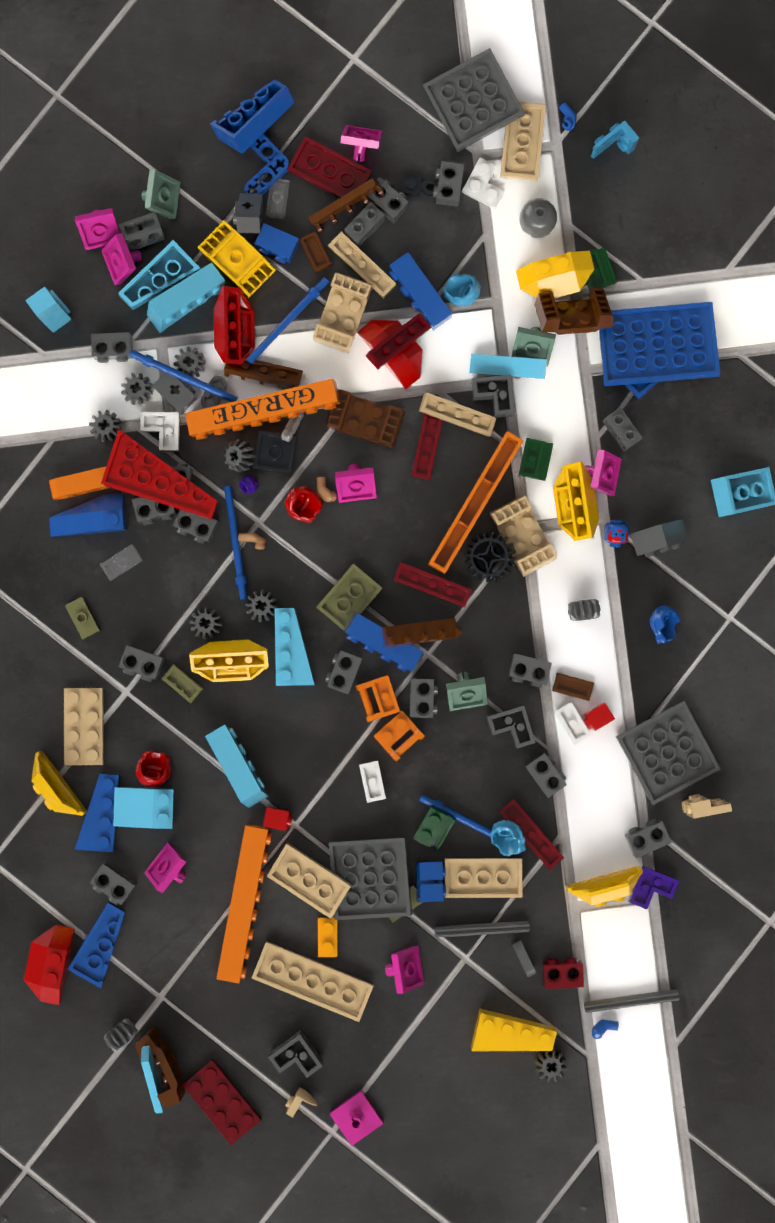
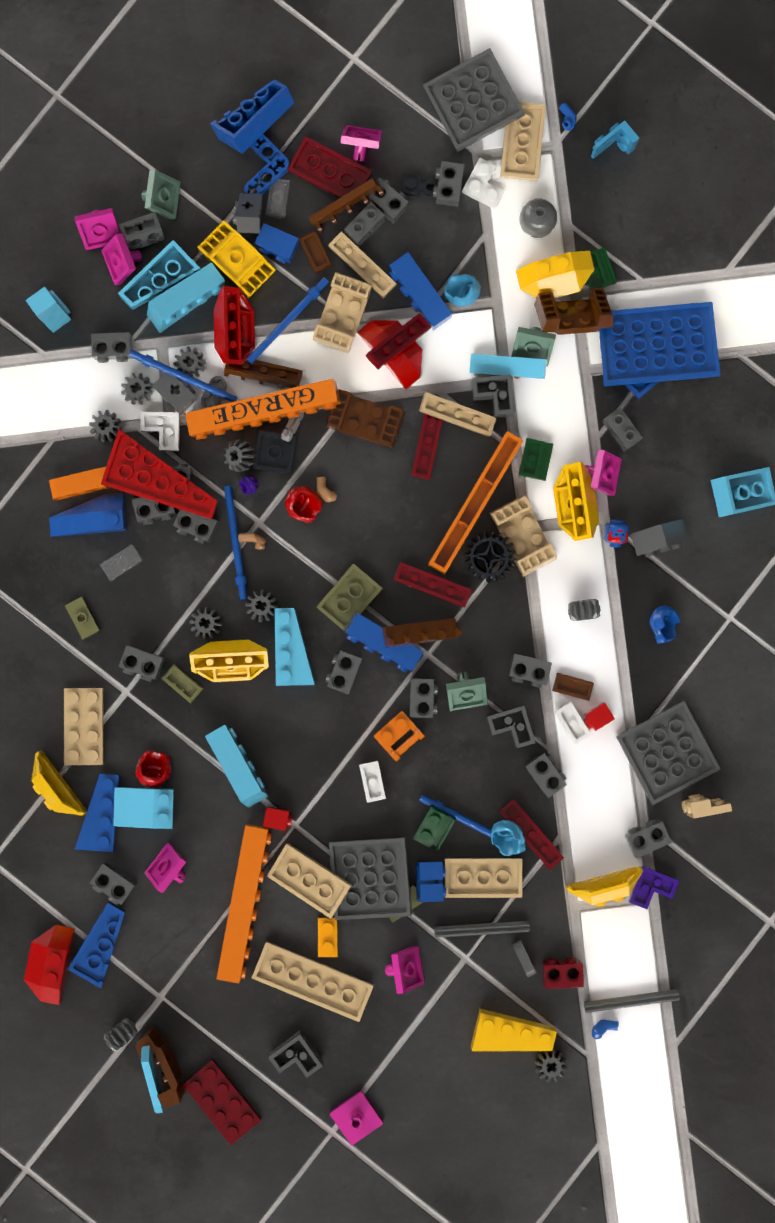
tan plate [285,1088,317,1118] -> none
dark pink tile [335,464,377,503] -> none
orange plate [356,675,400,722] -> none

